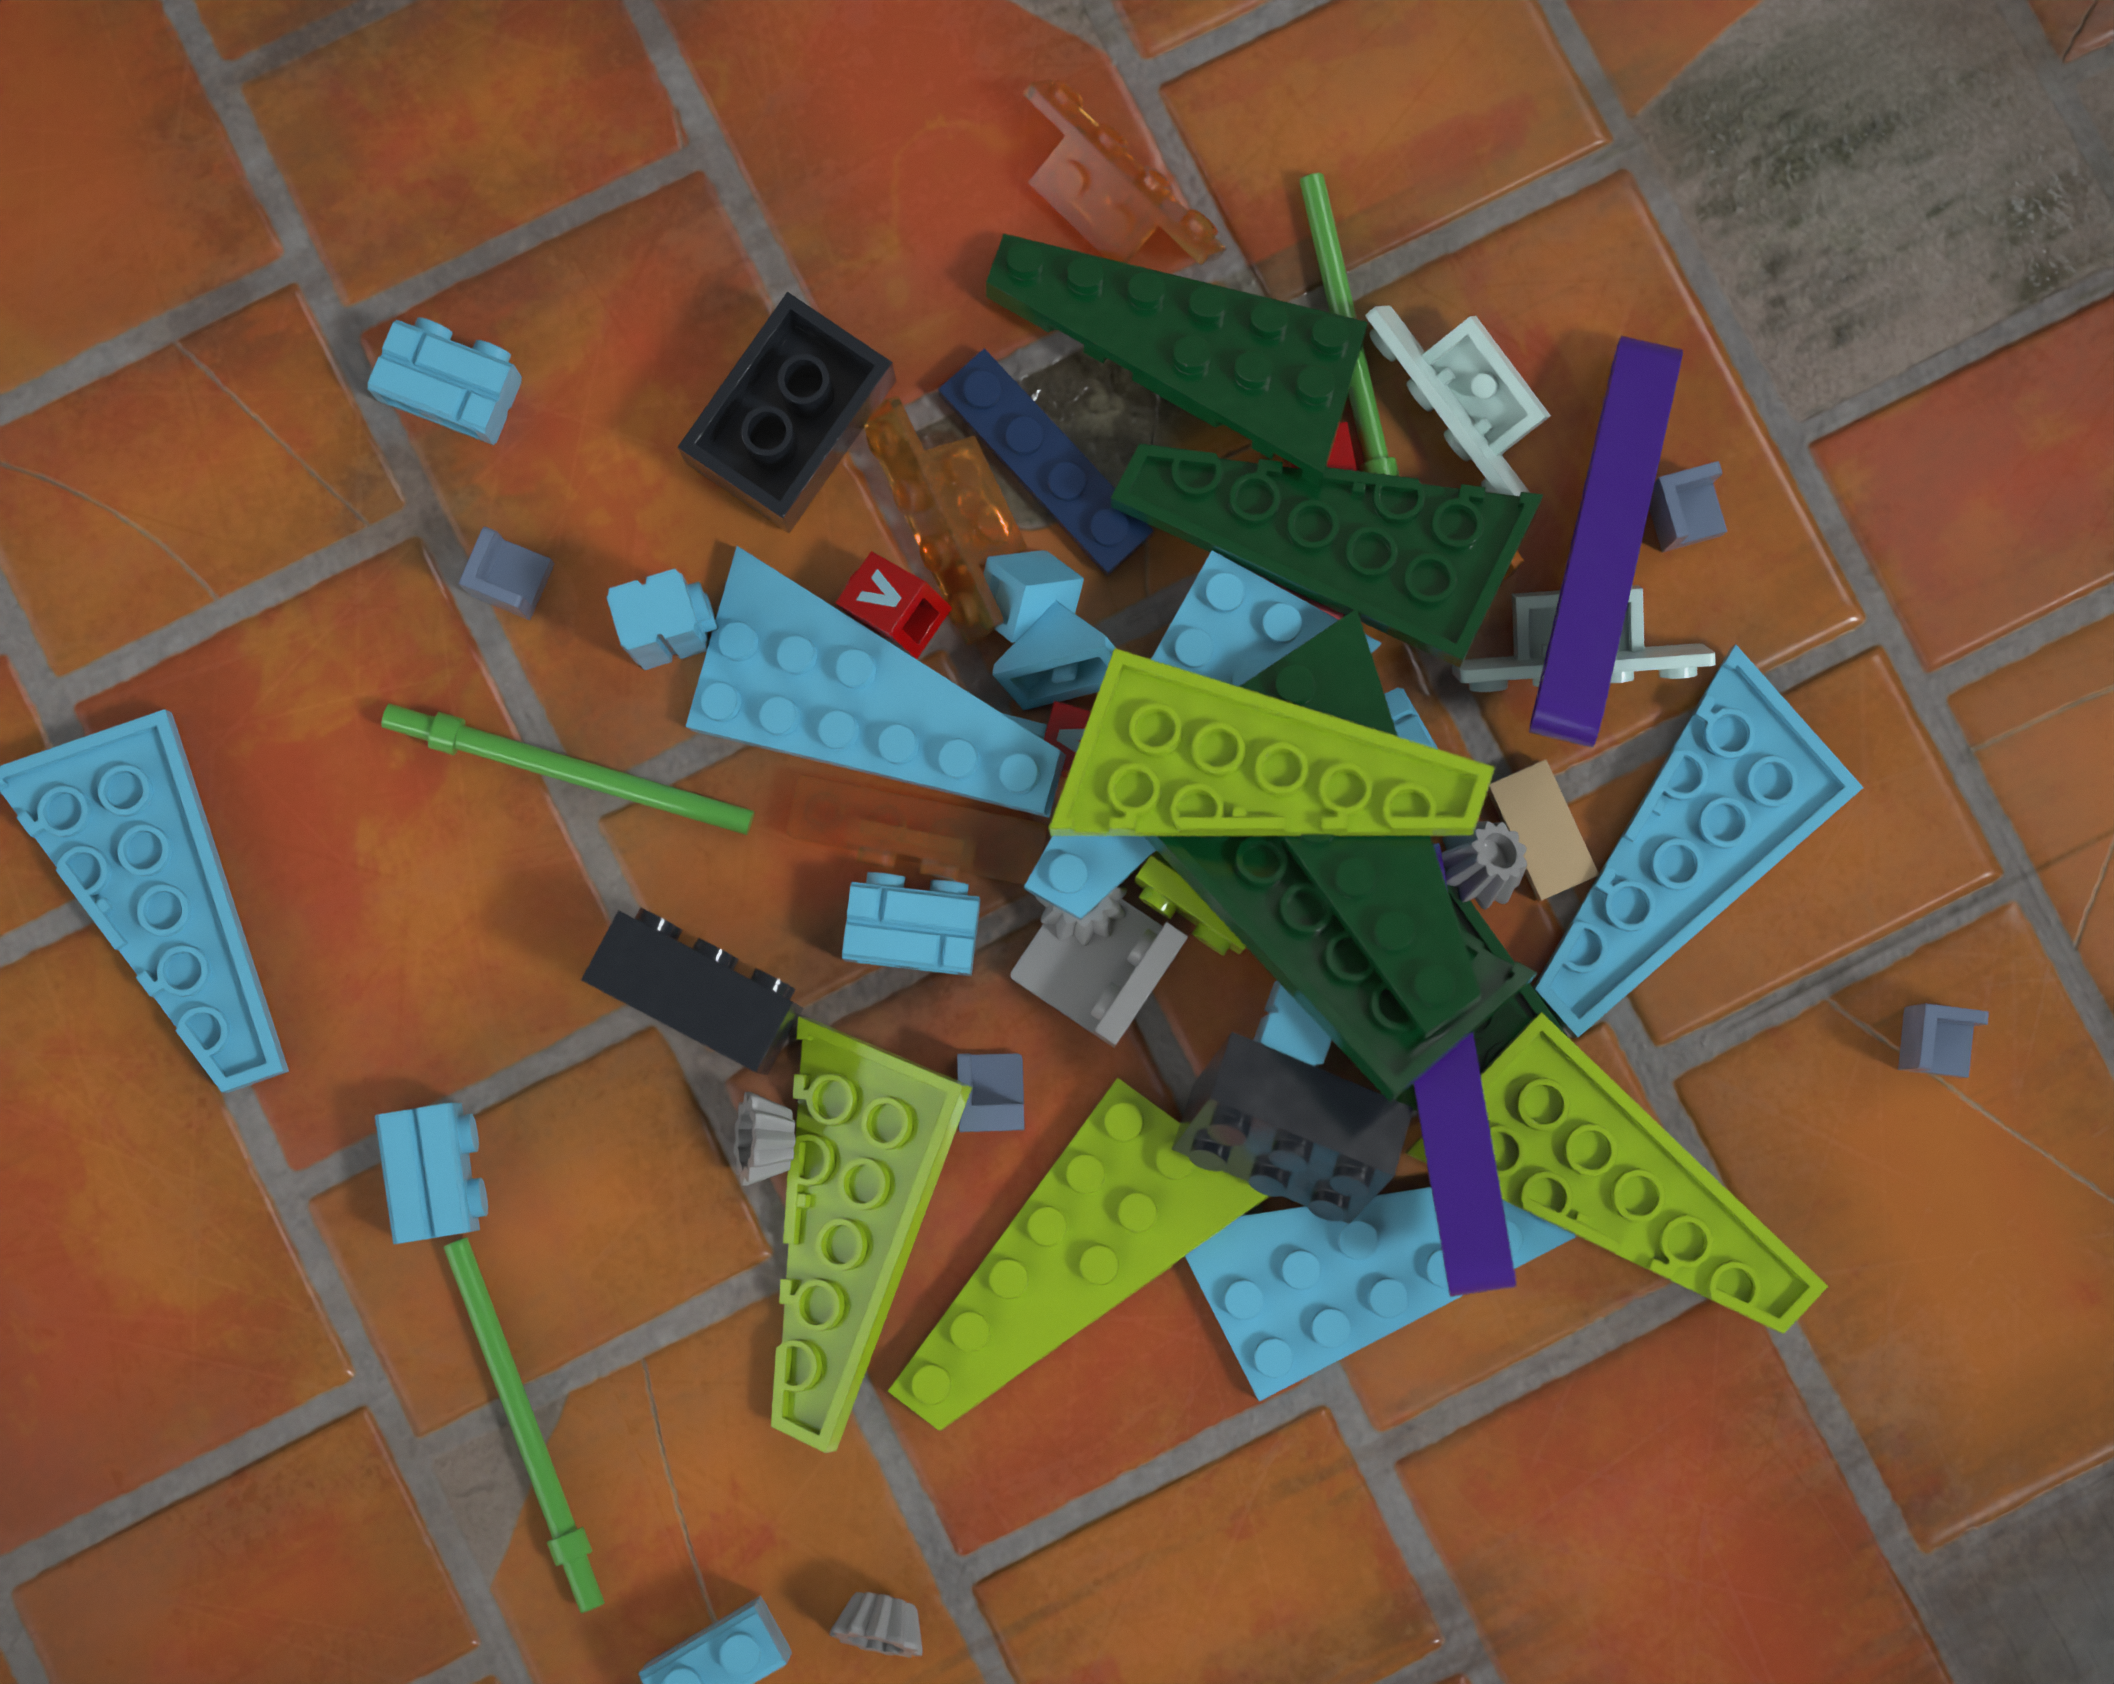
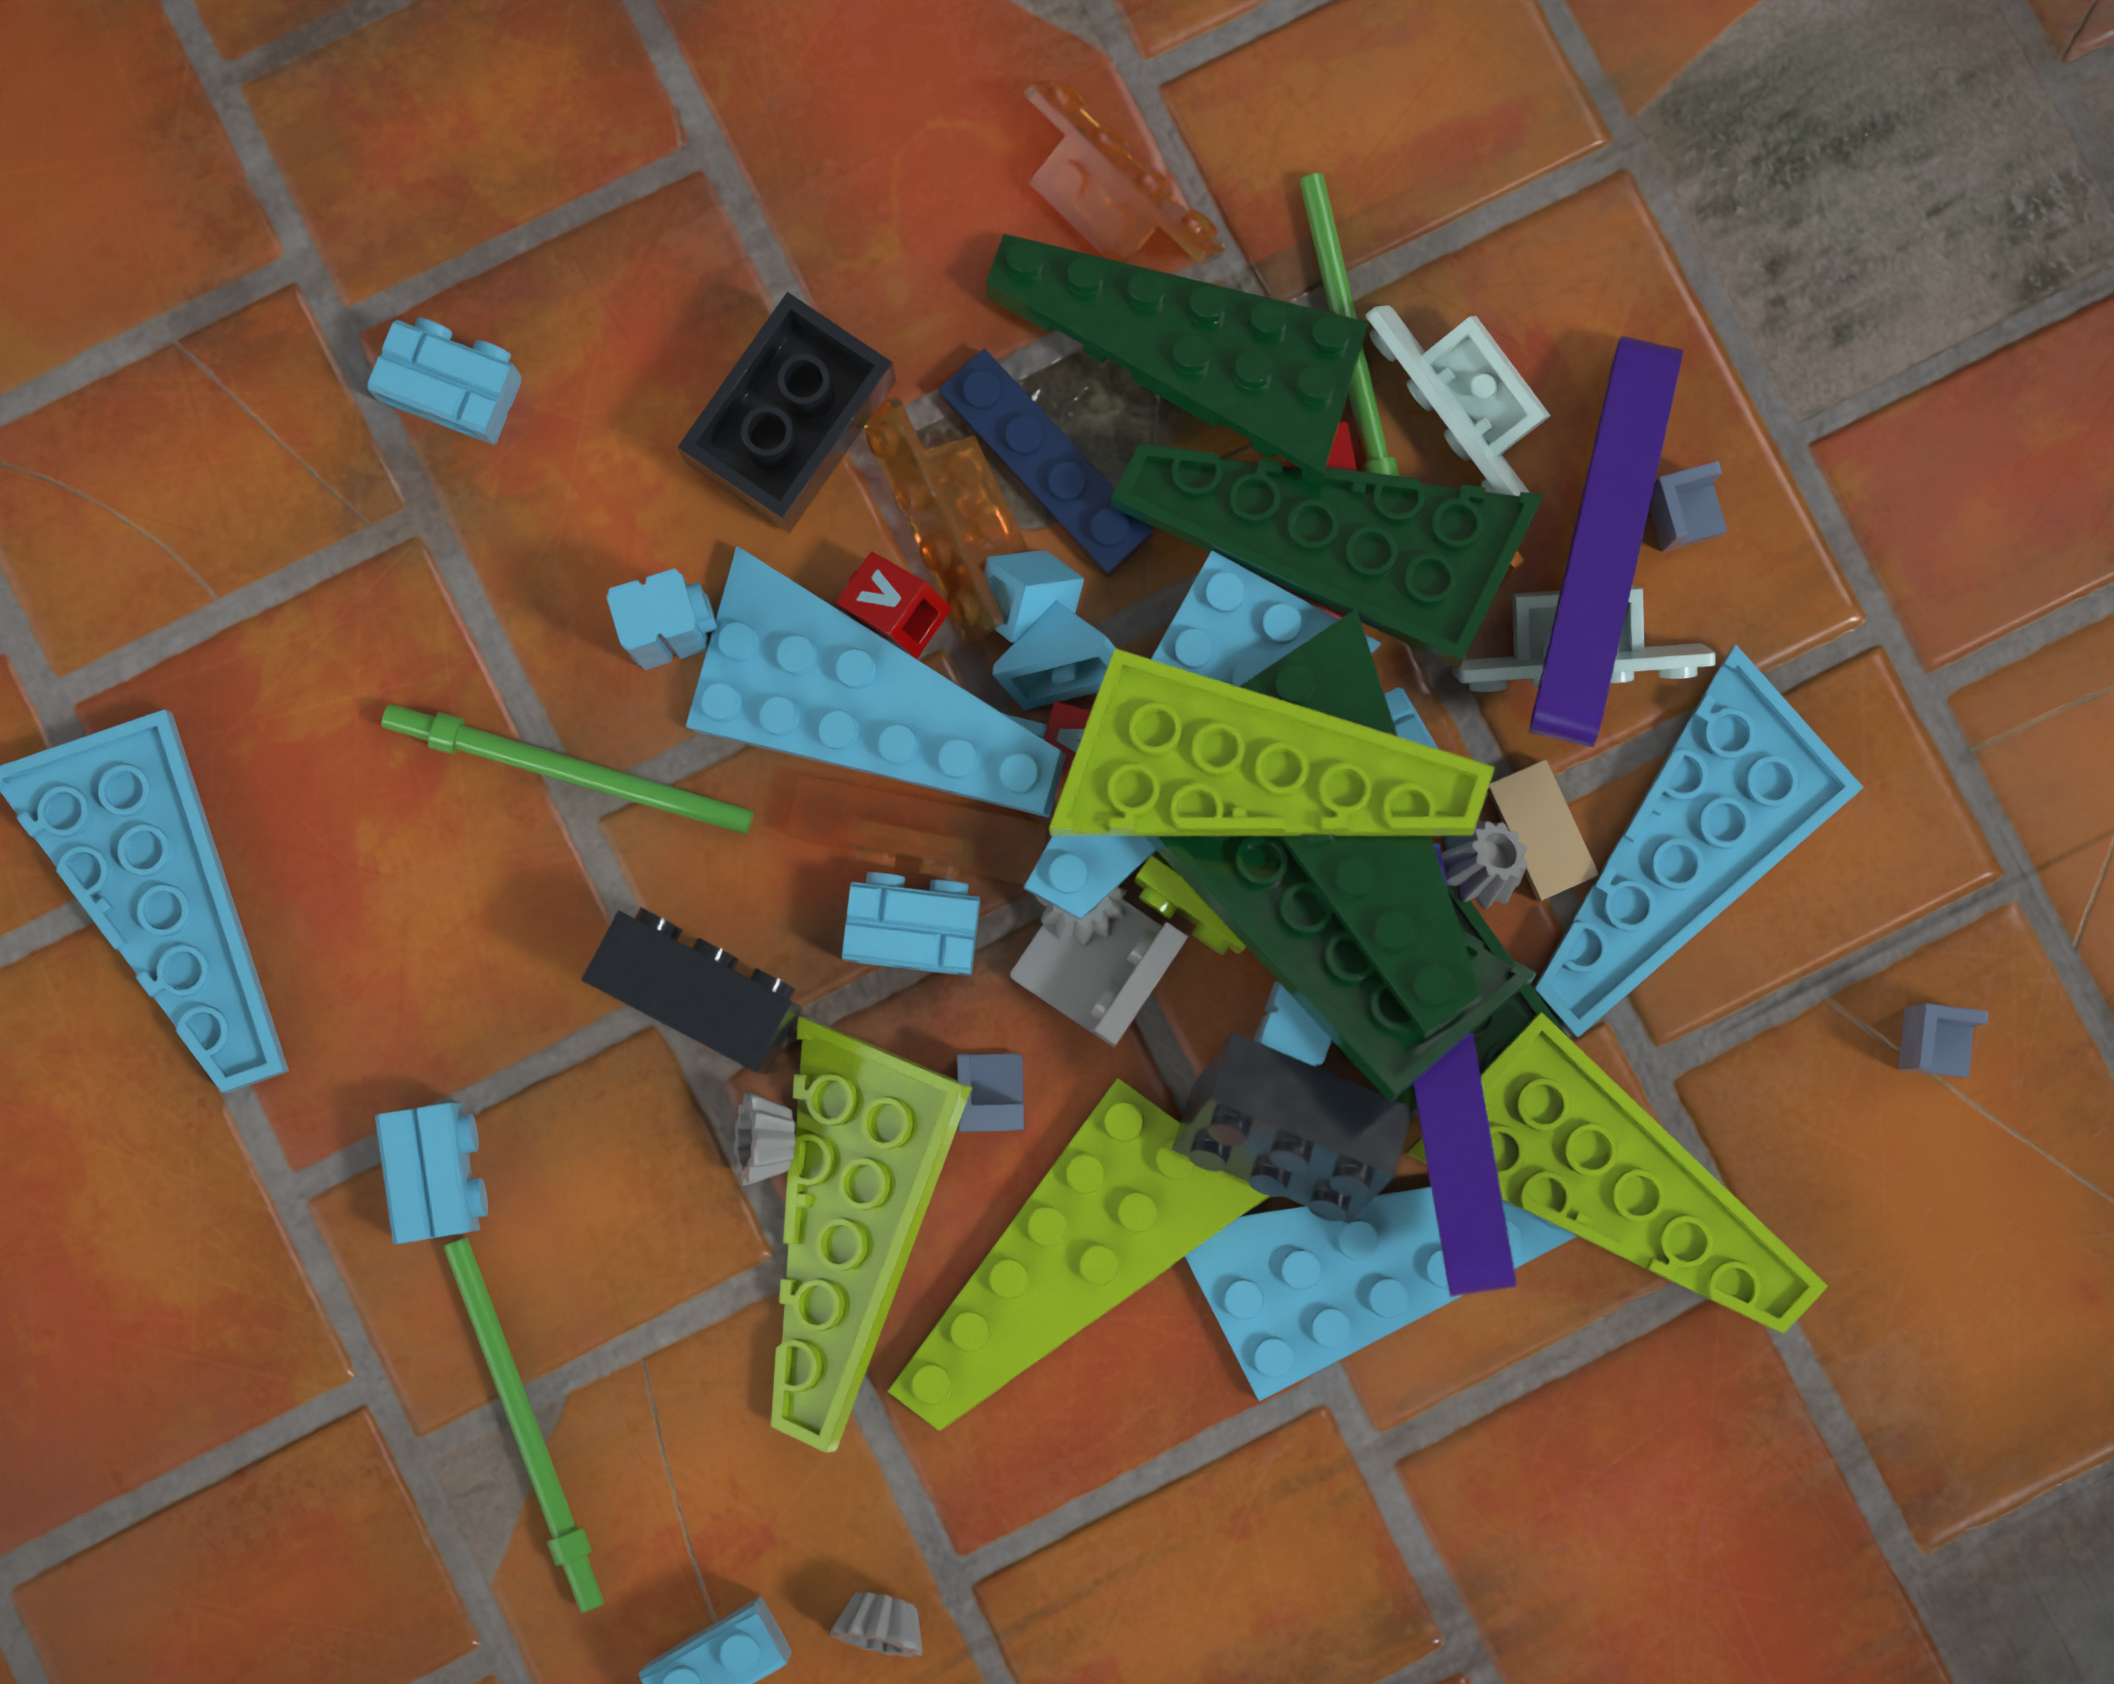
sand blue panel [458,526,555,620] -> none

